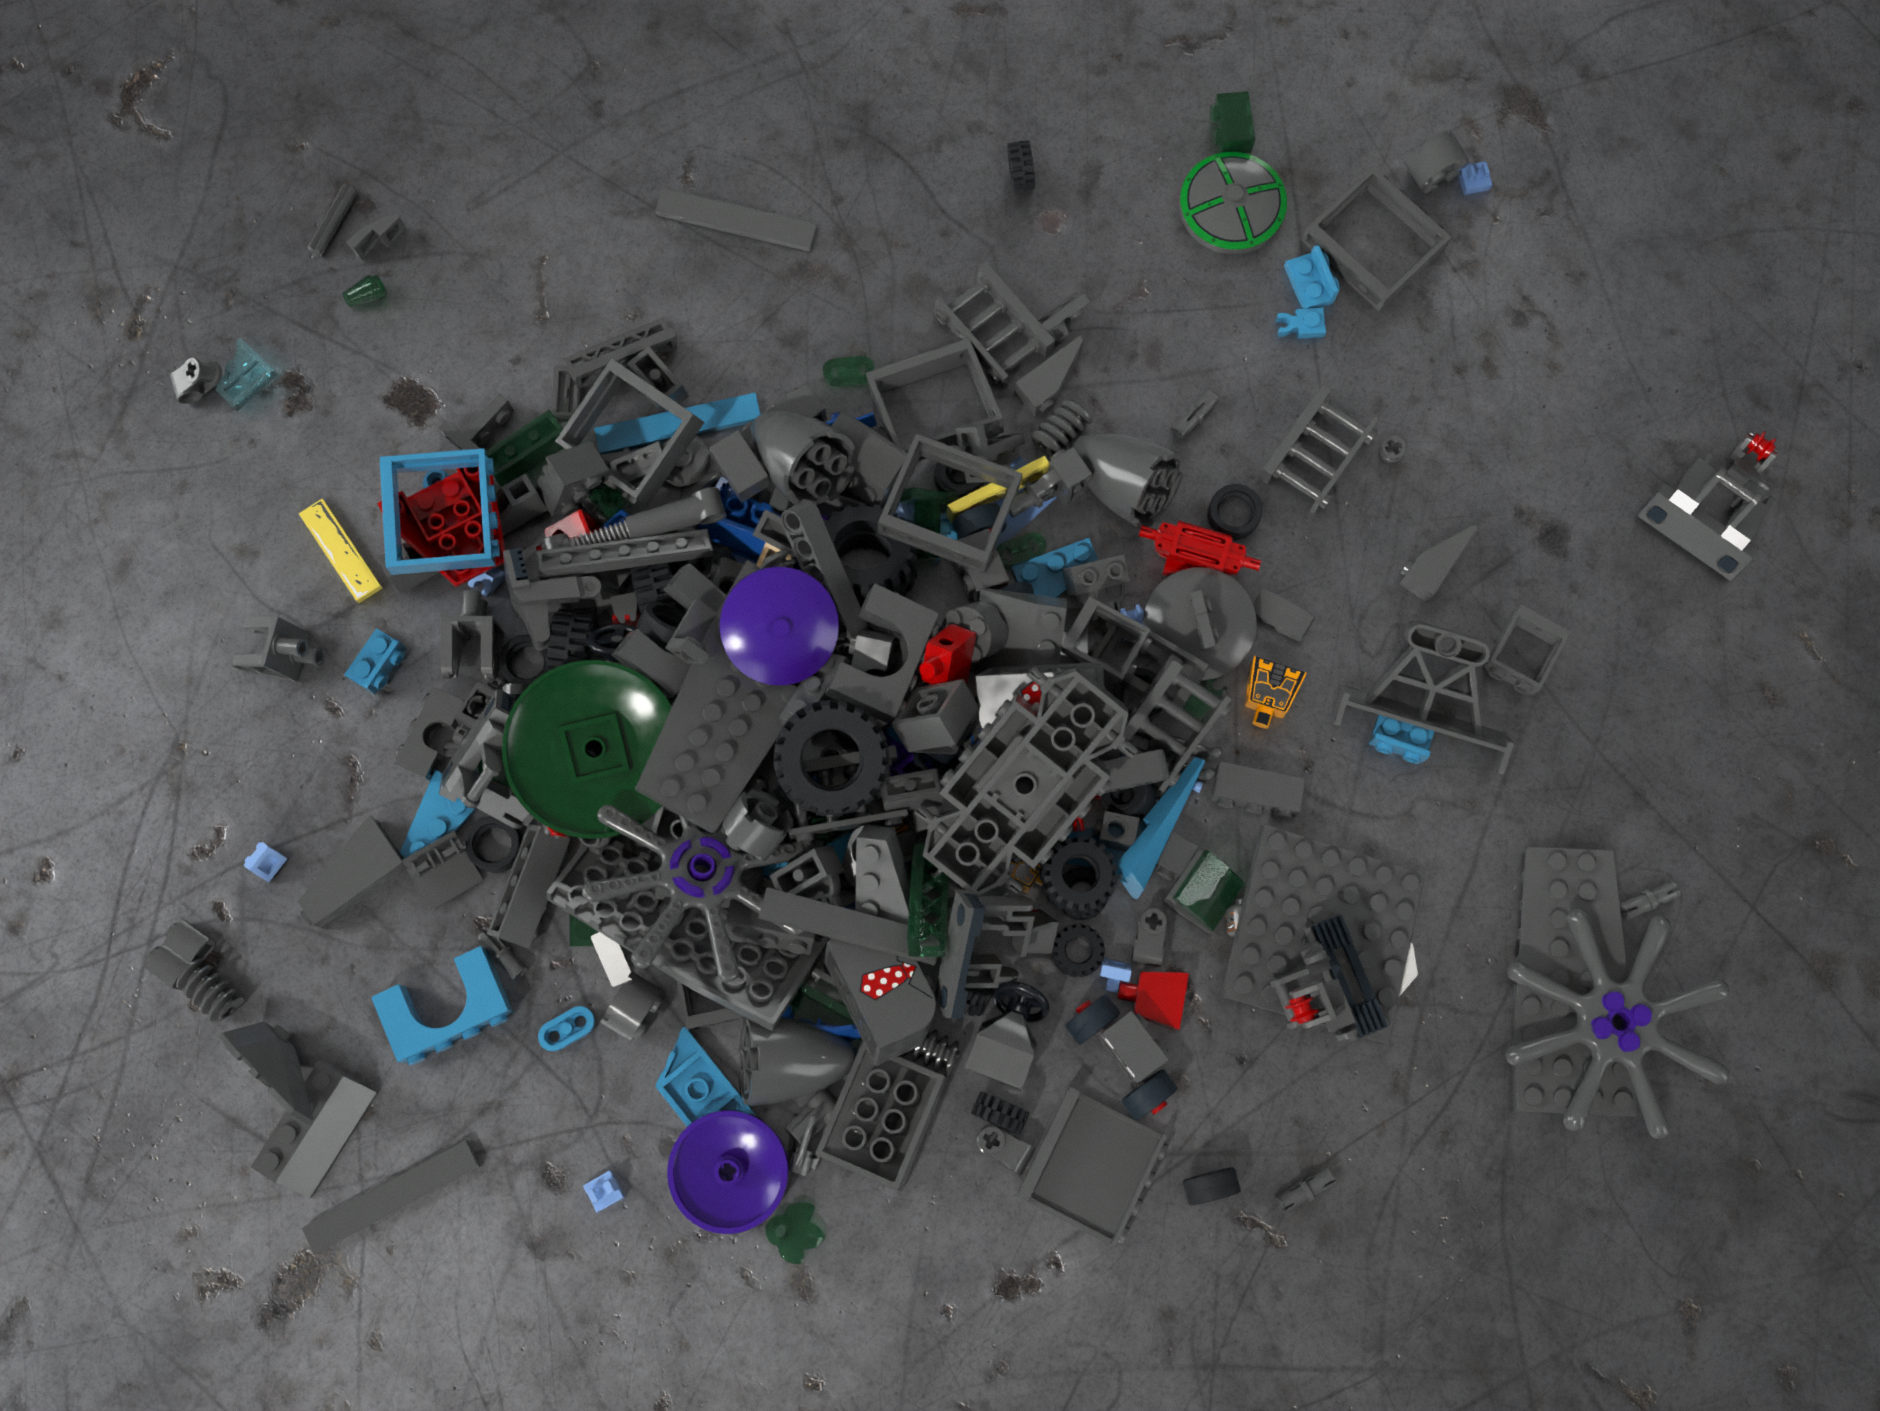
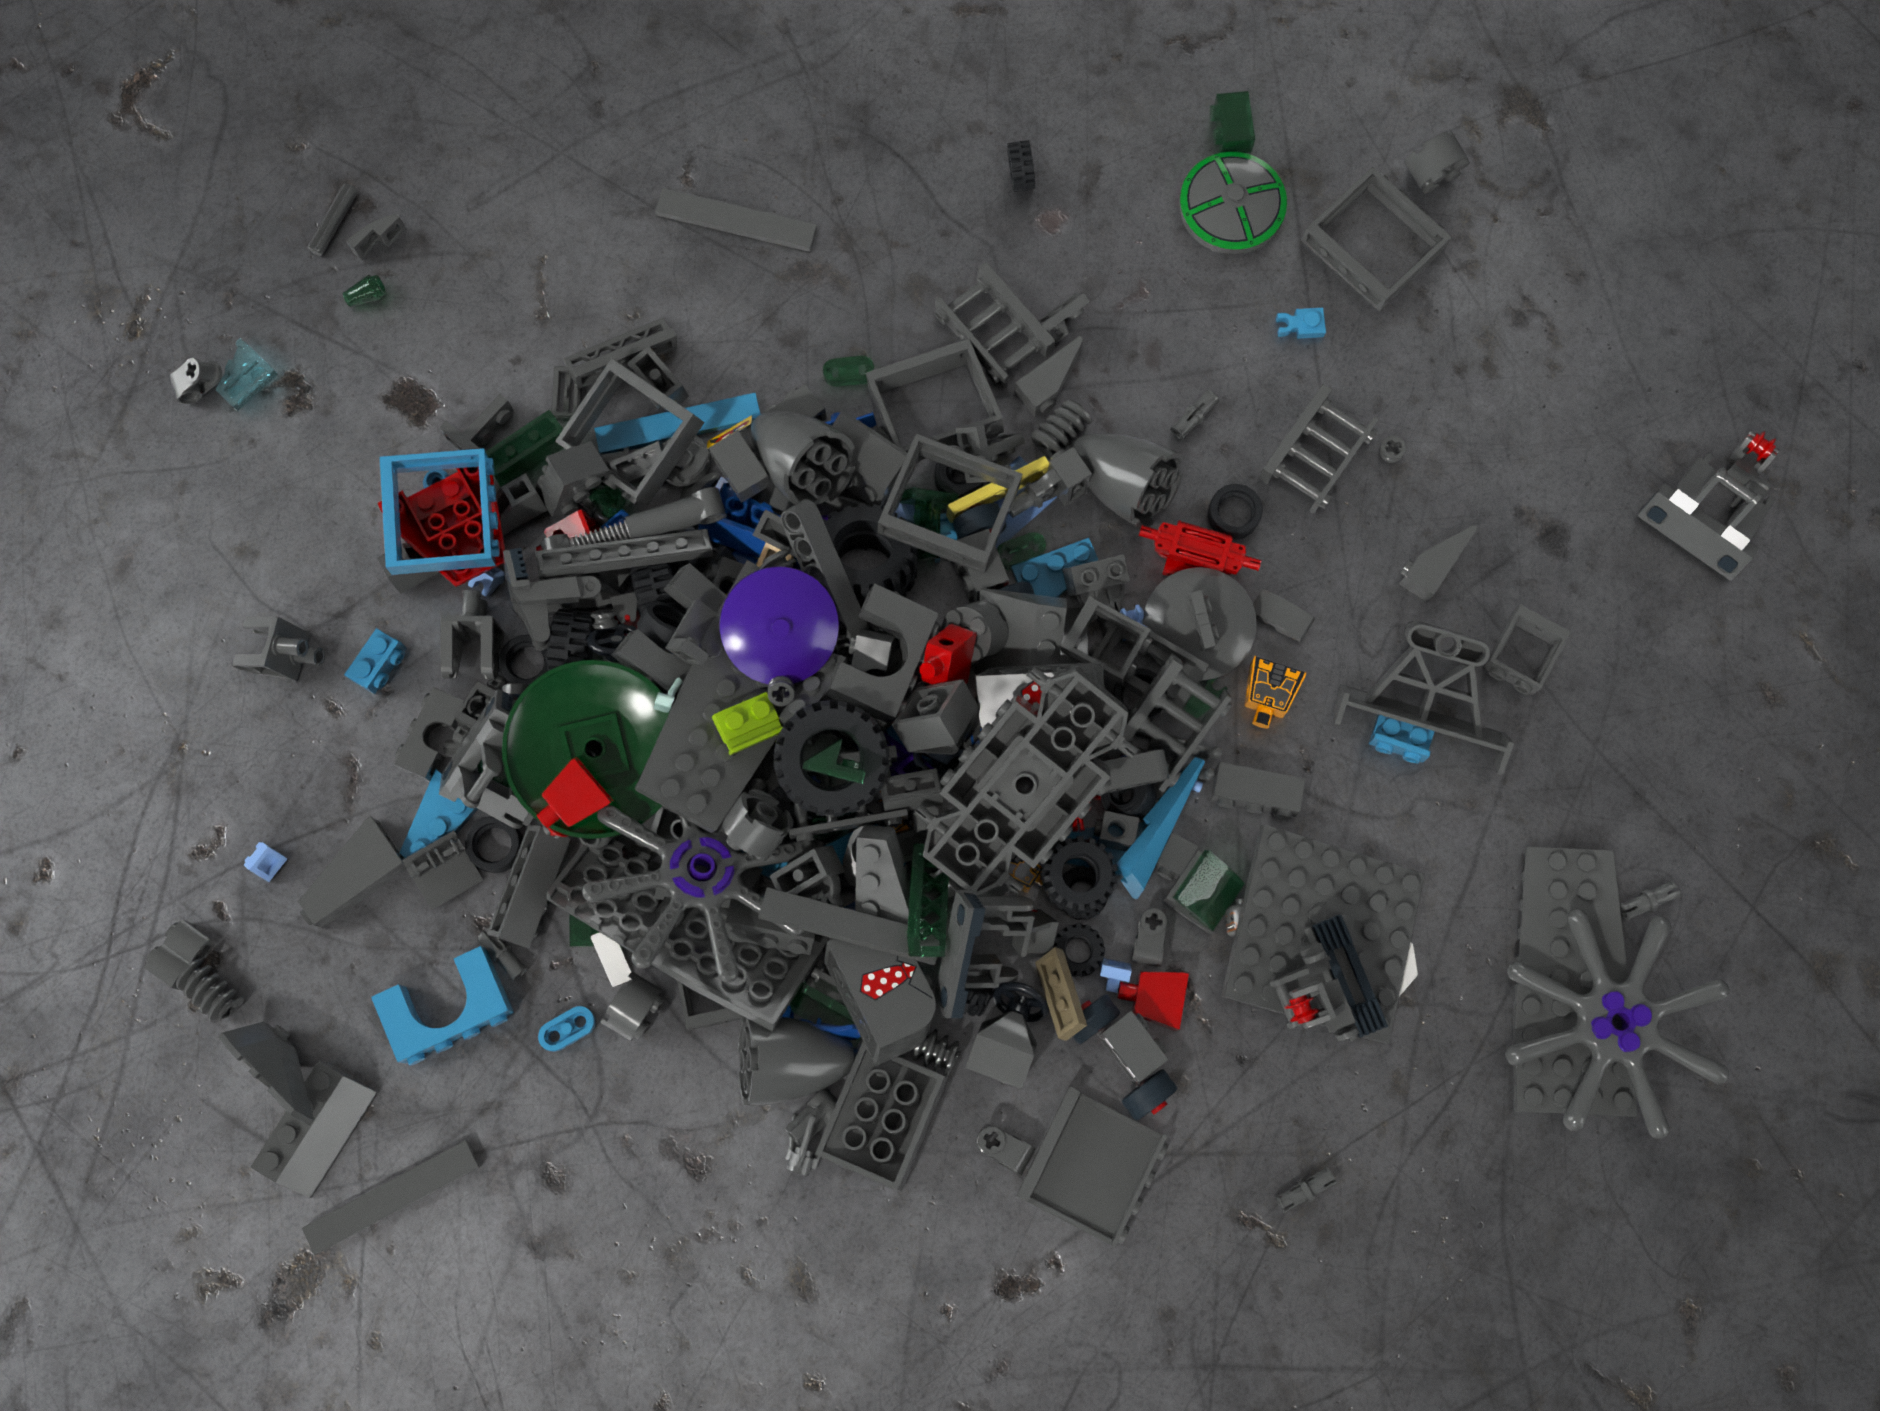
light yellow tile [299,499,383,603] -> none
light blue tile [583,1171,625,1213] -> none
dark azure wing [655,1026,757,1127] -> none
dark purple dish [667,1110,789,1234] -> none
clear green plate [765,1202,825,1264] -> none
black tyre [971,1091,1030,1135] -> none
black tyre [1183,1167,1241,1205] -> none
dark azure bracket [1284,245,1340,309] -> none
medium blue tile [1459,161,1492,195] -> none
none -> red torso [536,757,613,828]
none -> dark grey bush [591,609,618,629]
none -> light aqua hand [653,678,683,713]
none -> sticker [707,416,752,449]
none -> lime plate [712,692,783,756]
none -> dark grey bush [768,676,794,706]
none -> clear green slope [803,738,866,784]
none -> dark tan plate [1035,947,1087,1041]

